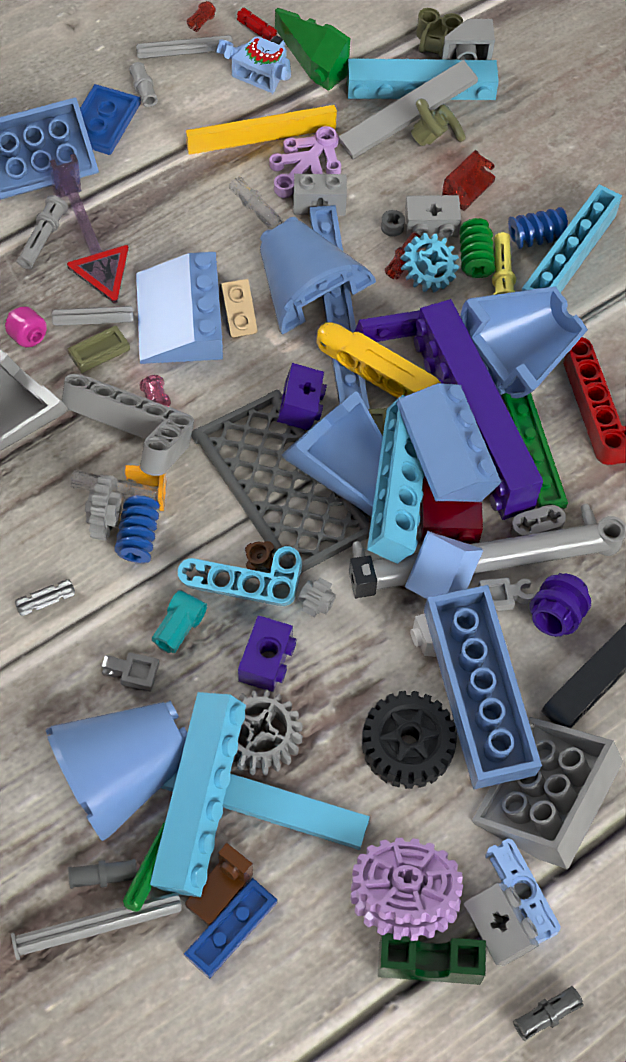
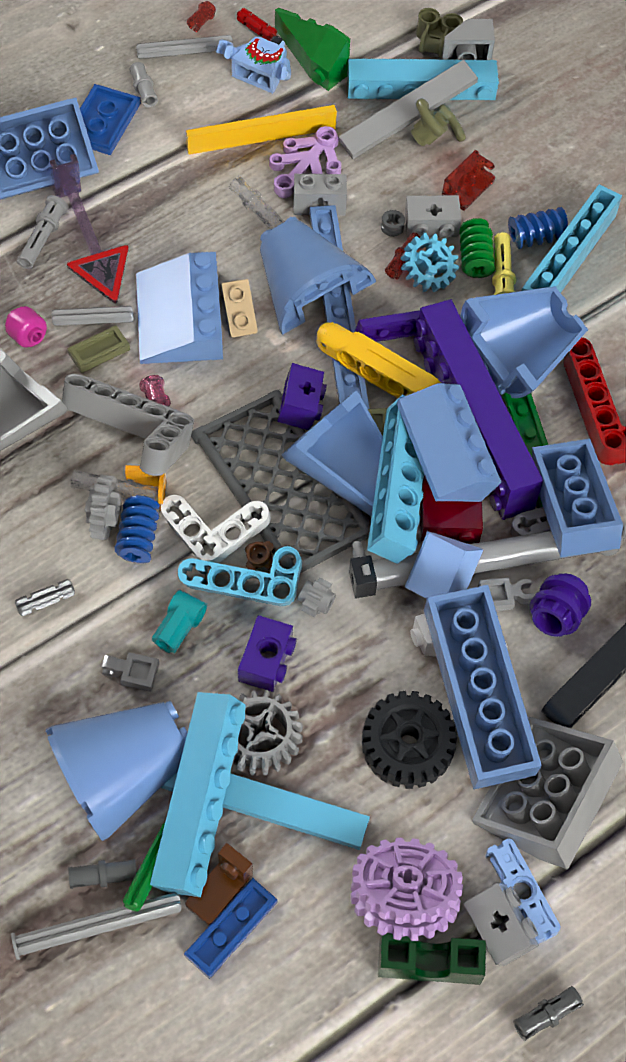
none -> white beam [161,495,271,563]
none -> medium blue brick [532,439,623,558]

